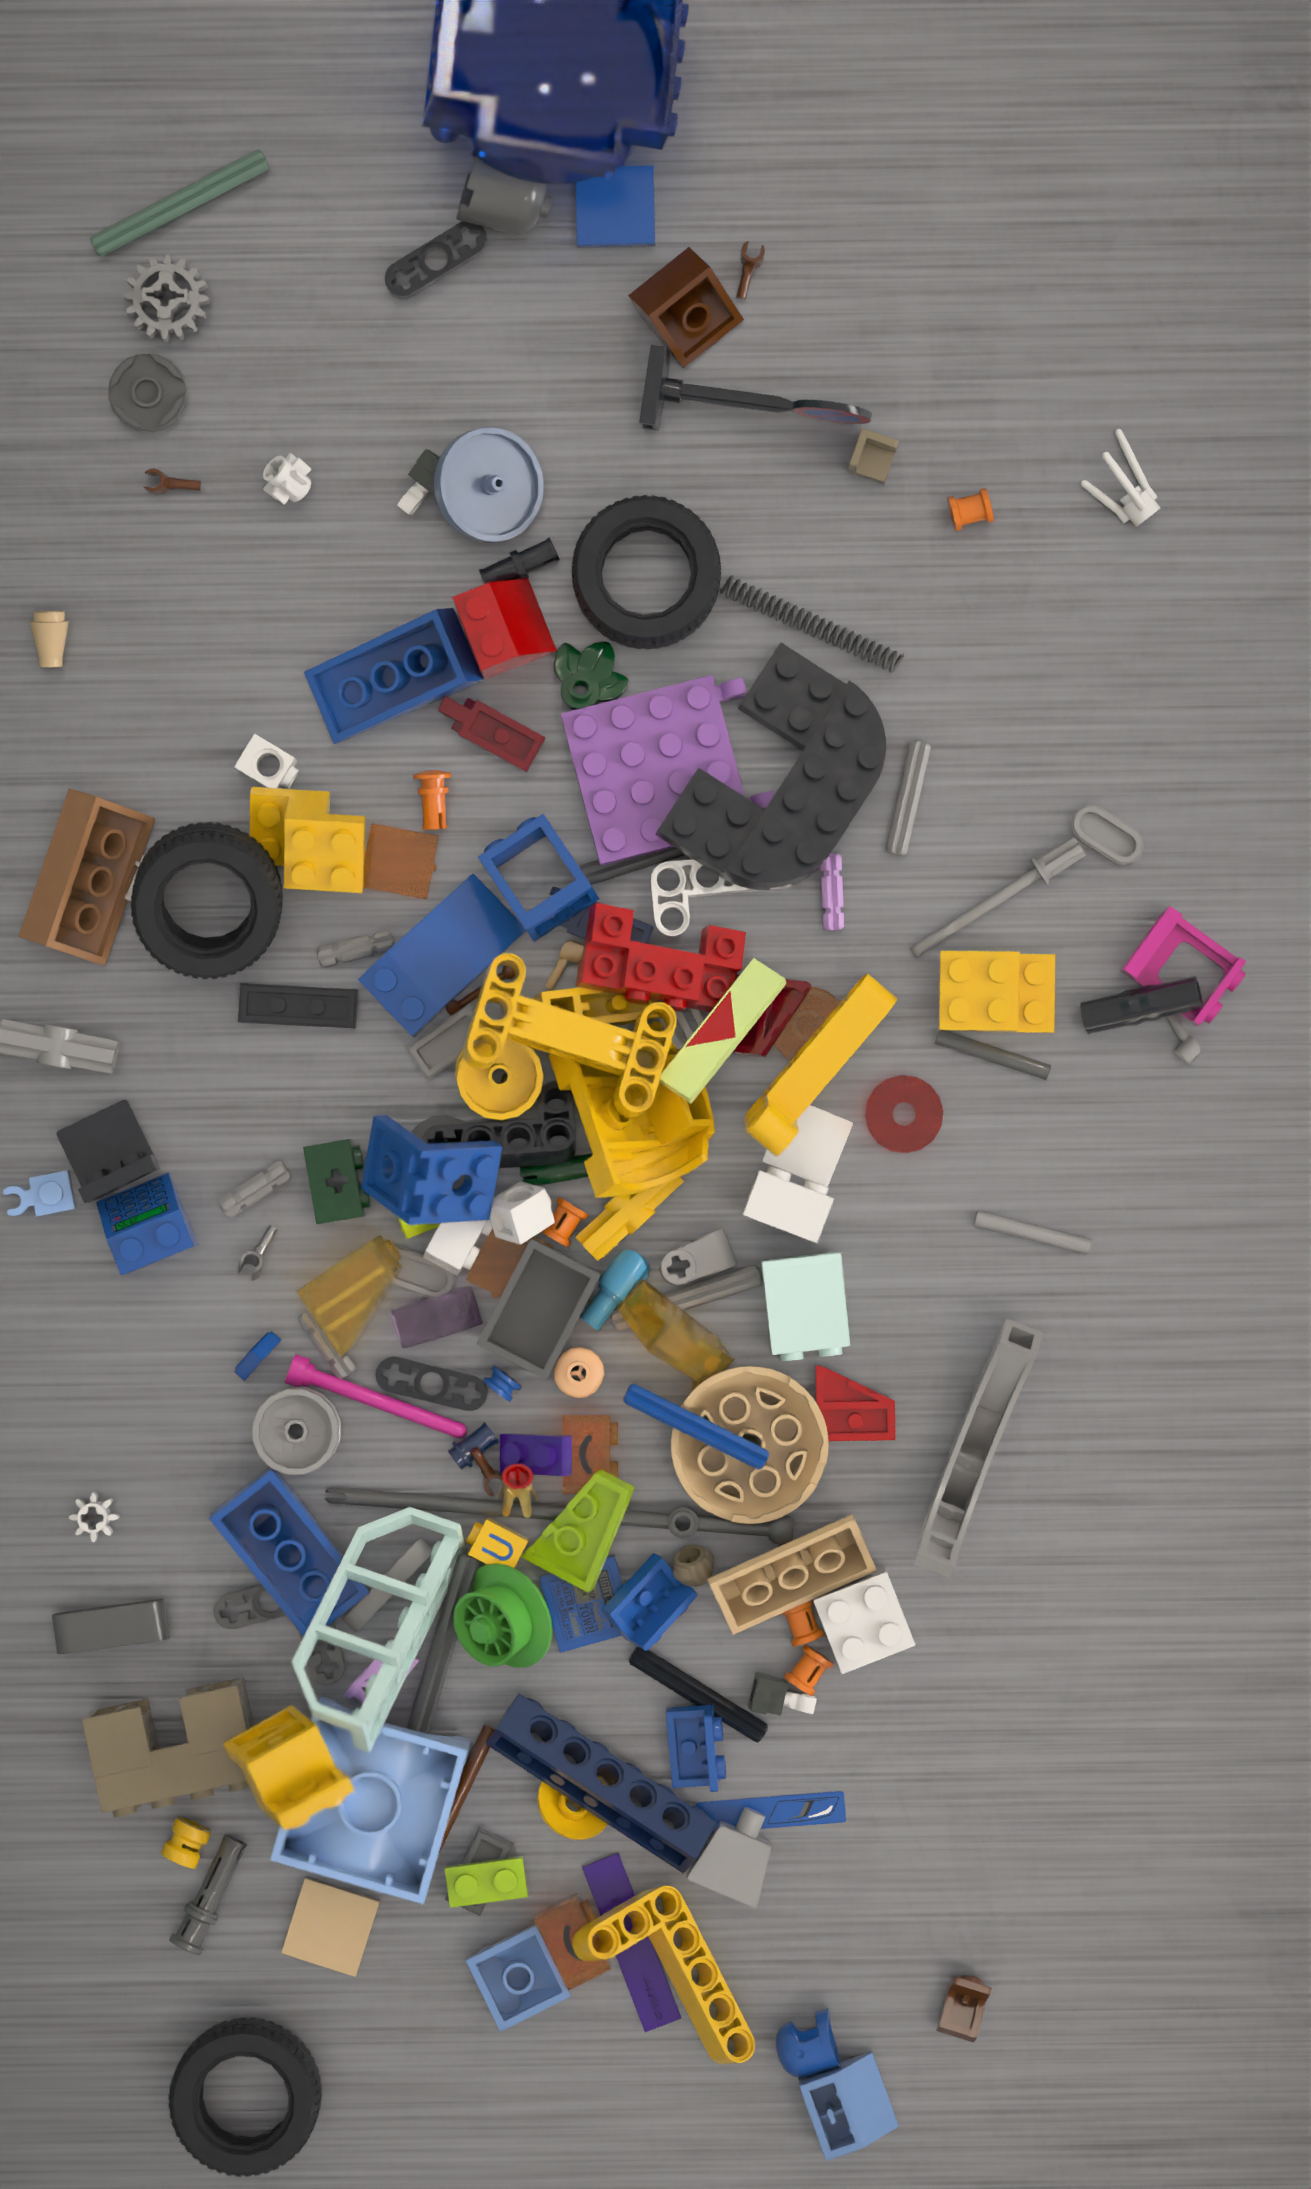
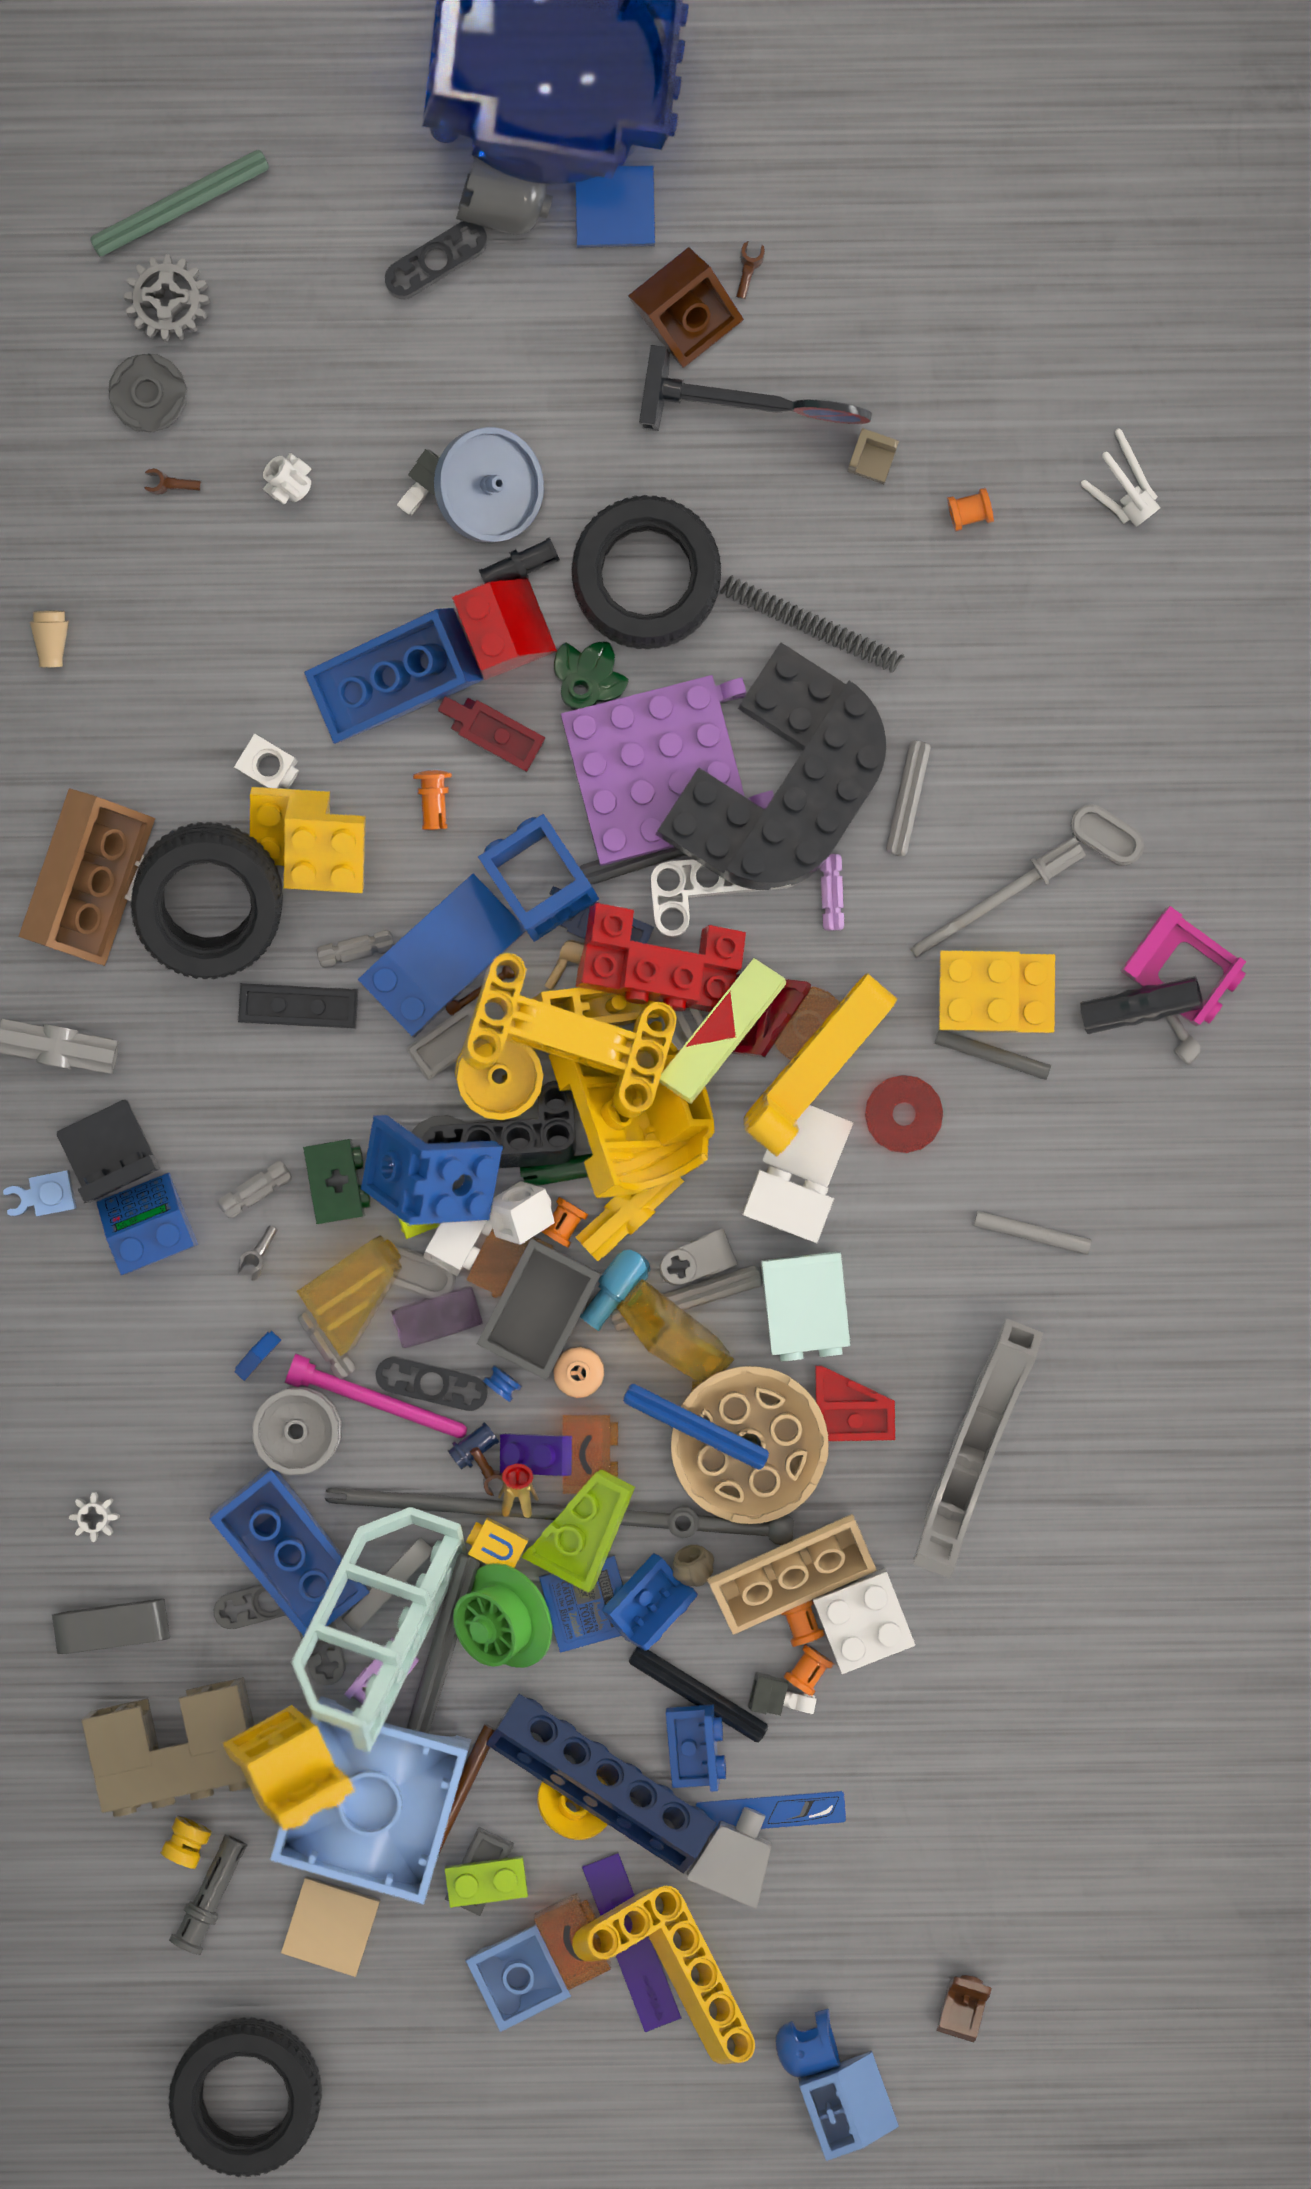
clear orange piece [363,823,439,900] -> none

